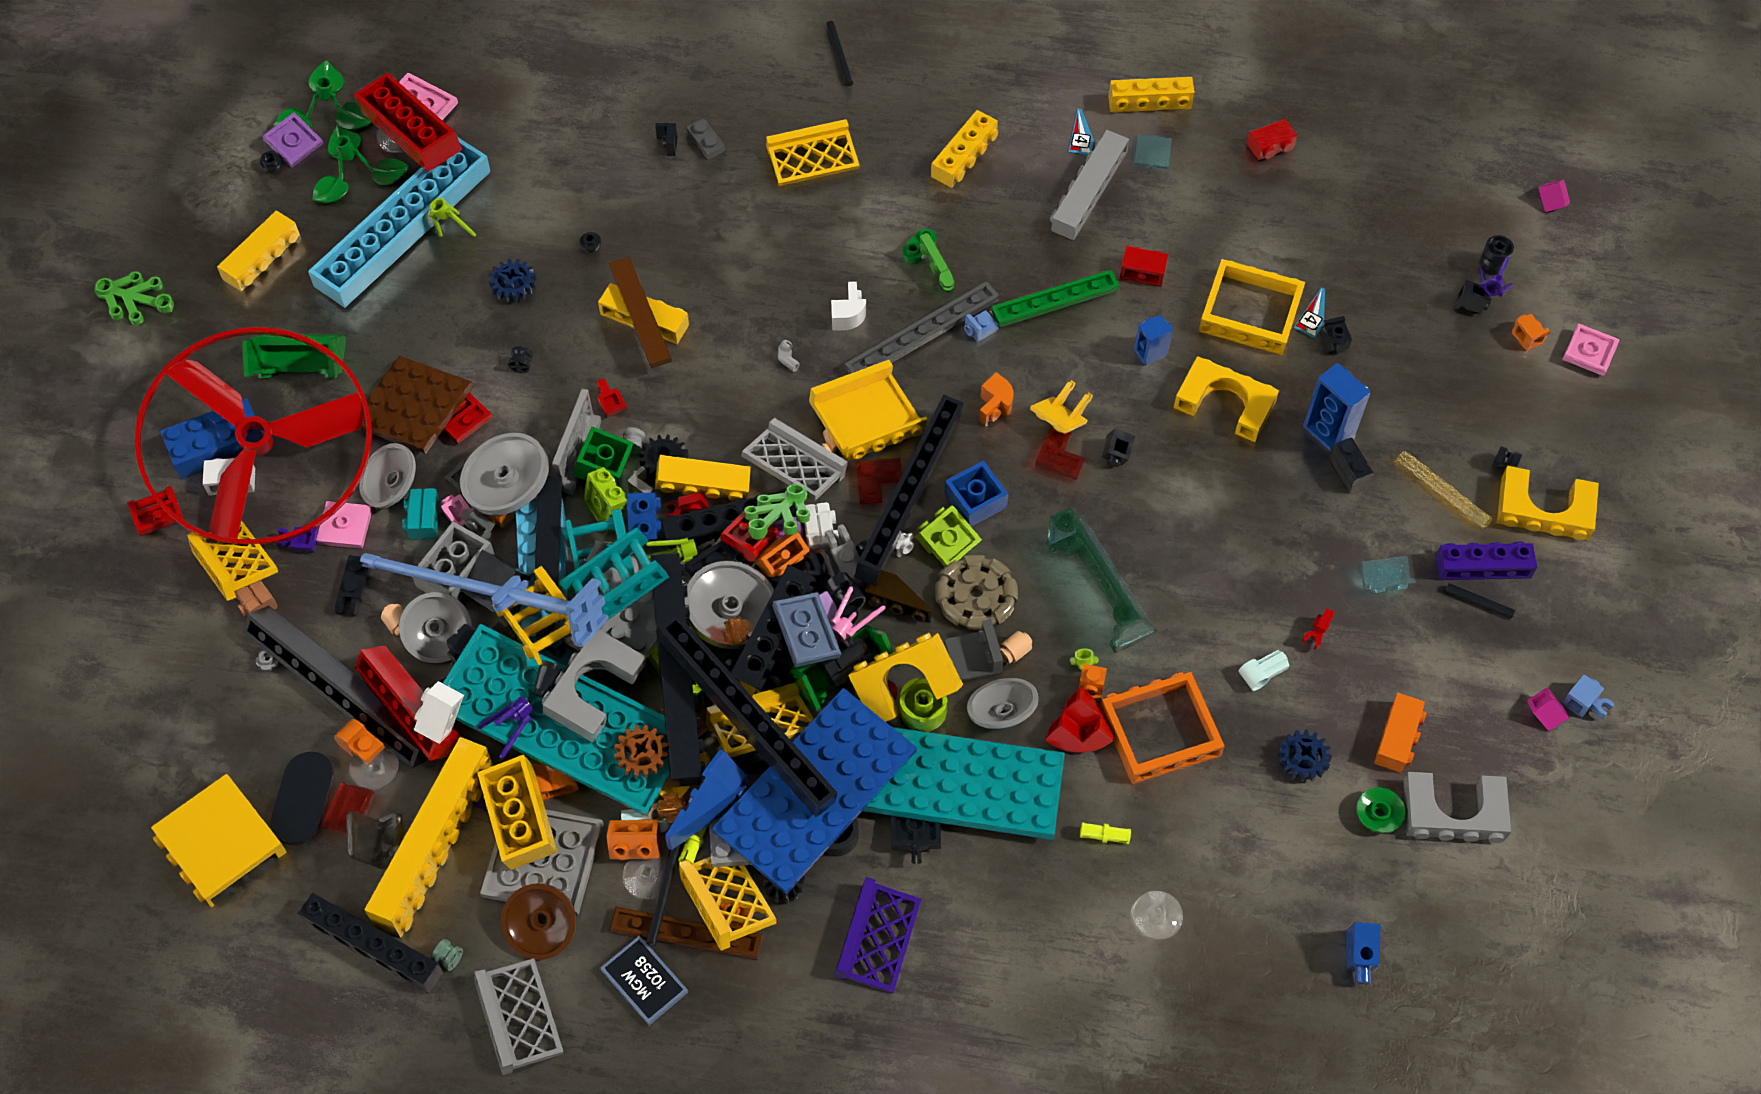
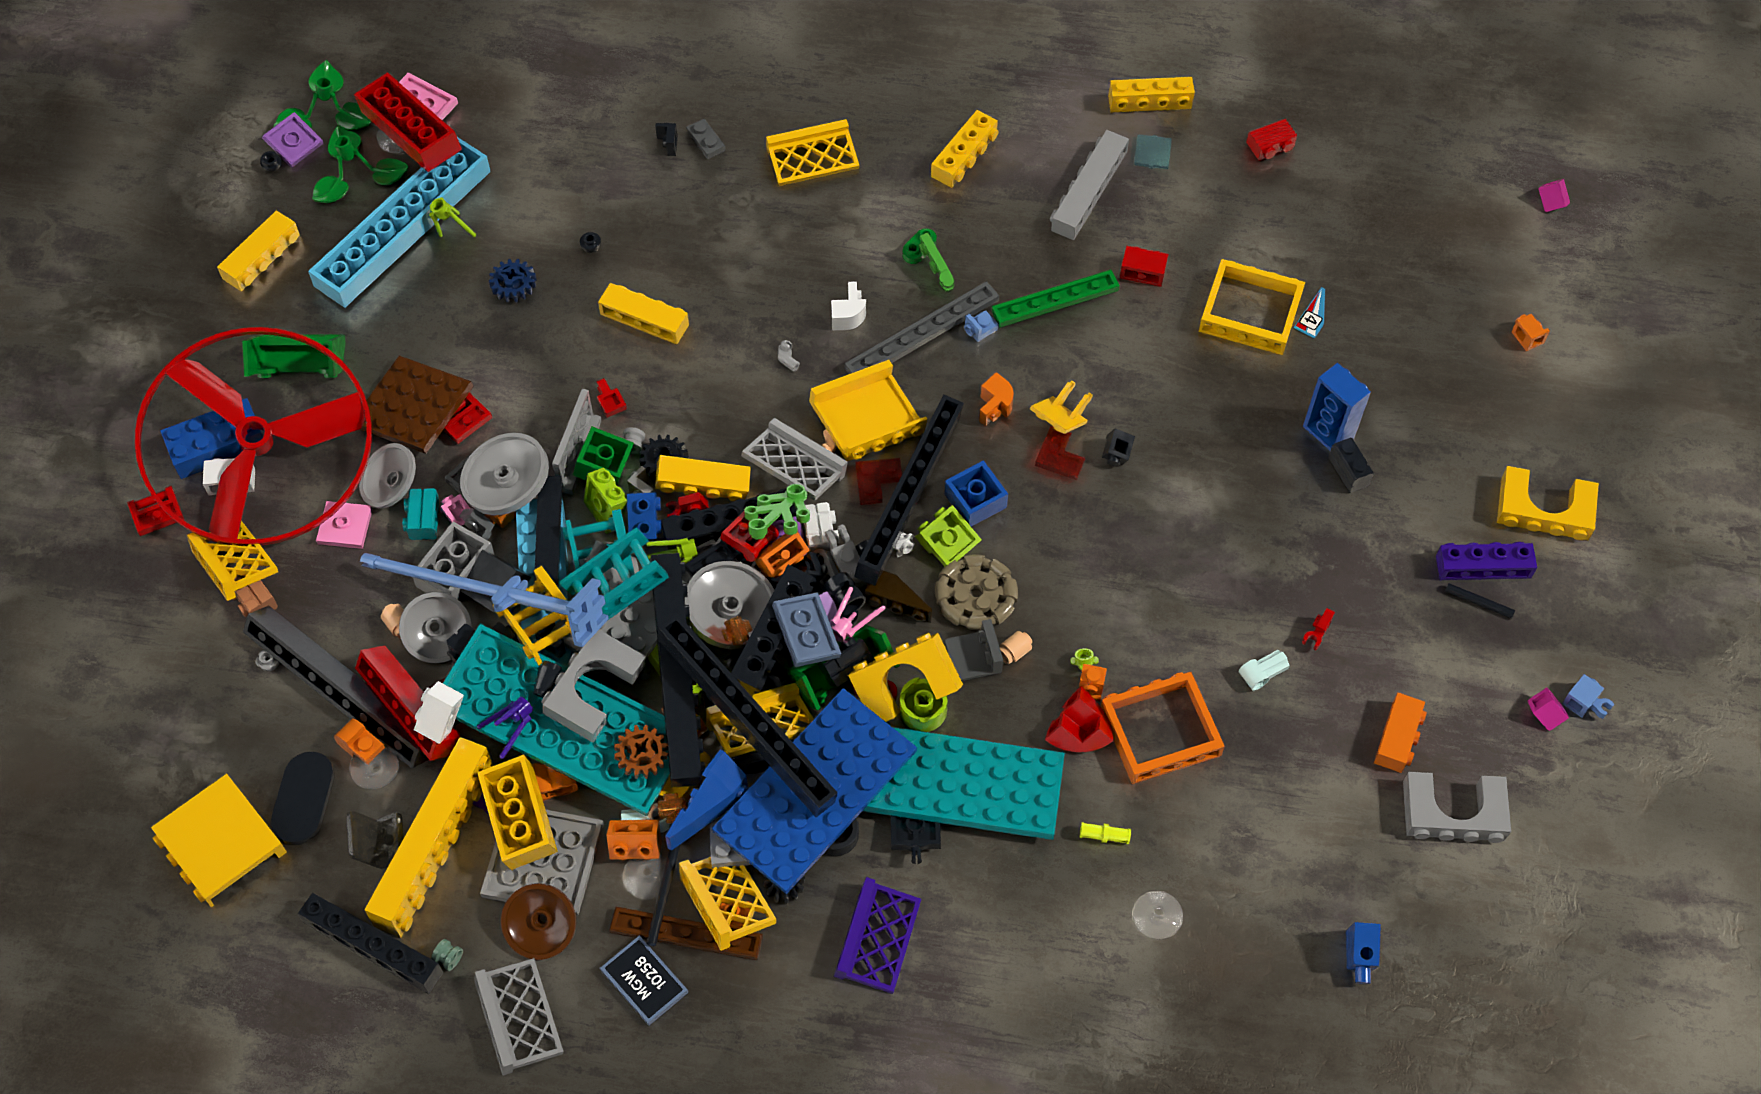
bright green plant [95,271,174,325] -> none
dark purple plate [275,527,318,553] -> none
clear red plate [321,782,376,839] -> none
black hinge [335,555,371,616] -> none
black wheel [508,346,533,373] -> none
reddish brown tile [609,257,672,368] -> none
neon yellow pin [678,826,707,864] -> none
black bar [826,21,853,86] -> none
light grey dish [967,678,1039,729] -> none
clear green windscreen [1046,507,1157,653] -> none
sticker [1068,108,1094,155] -> none
blue brick [1134,315,1173,366] -> none
yellow arch [1174,356,1279,442] -> none
dark blue gear [1277,730,1332,782] -> none
black brick [1320,316,1352,354] -> none
green dish [1356,787,1406,834] -> none
clear light blue bracket [1360,556,1415,593] -> none
clear yellow axle [1397,451,1492,528] -> none
black brick [1455,279,1492,314] -> none
black wheel [1479,235,1514,275] -> none
dark purple plant [1479,257,1513,297] -> none
black wheel [1492,446,1522,469] -> none
bright pink plate [1562,323,1620,376] -> none

